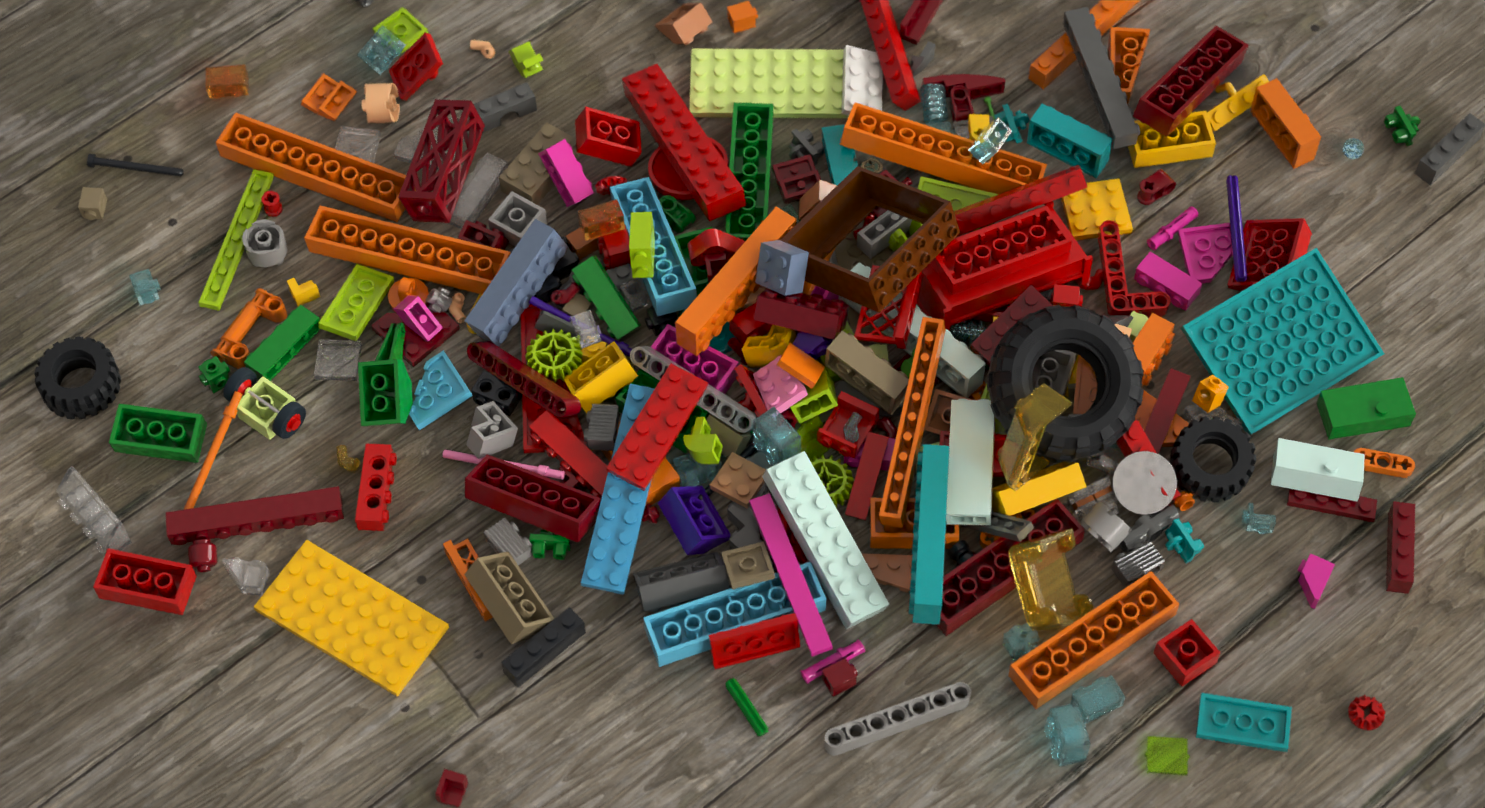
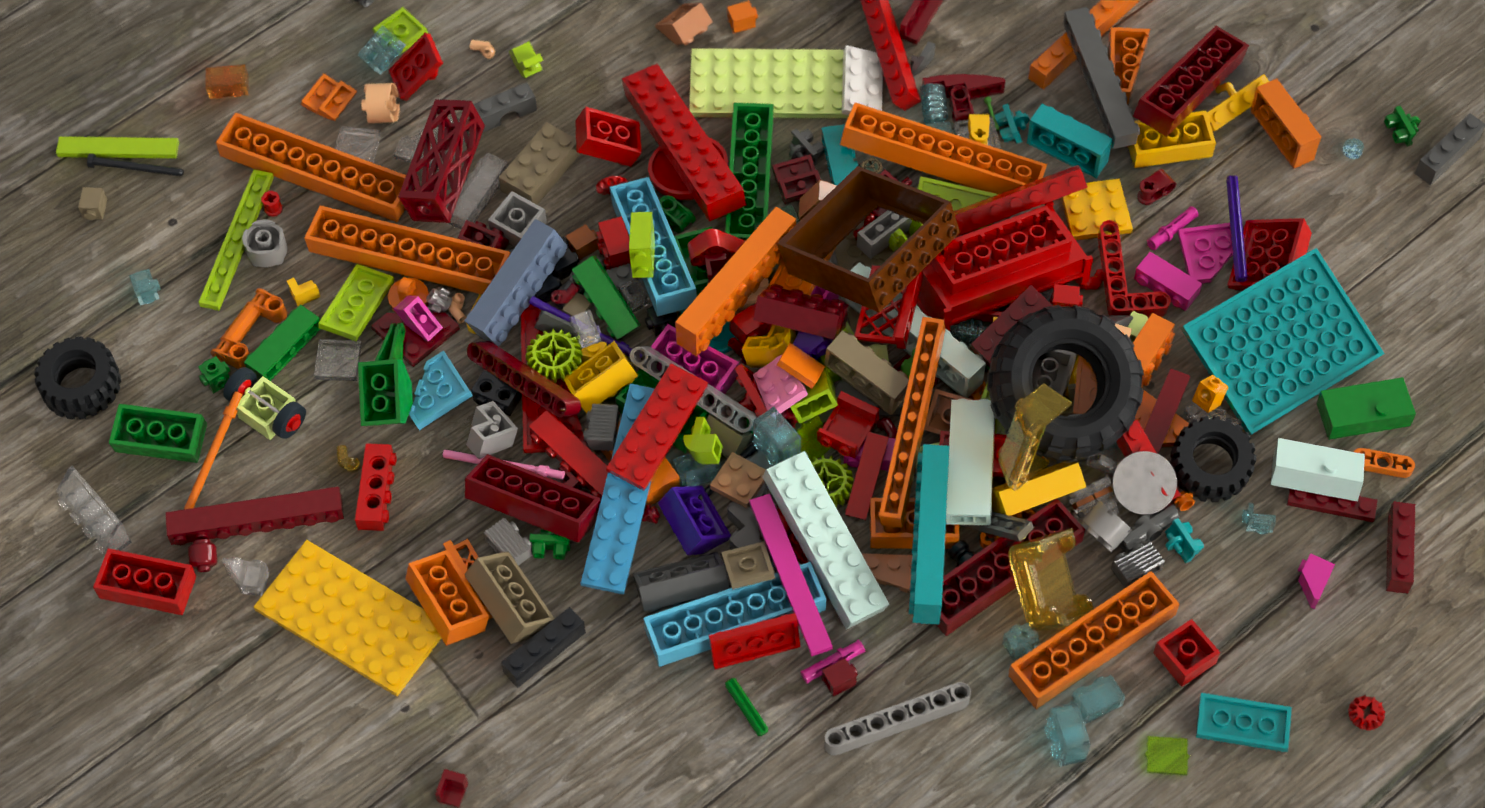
dark pink brick [538,139,594,207] -> none
clear orange brick [578,199,625,241] -> none
sand blue brick [755,240,809,296] -> none
clear light blue arm [843,412,863,443] -> none
clear light blue brick [968,117,1012,164] -> none
none -> lime tile [56,137,179,158]
none -> orange brick [405,550,489,646]

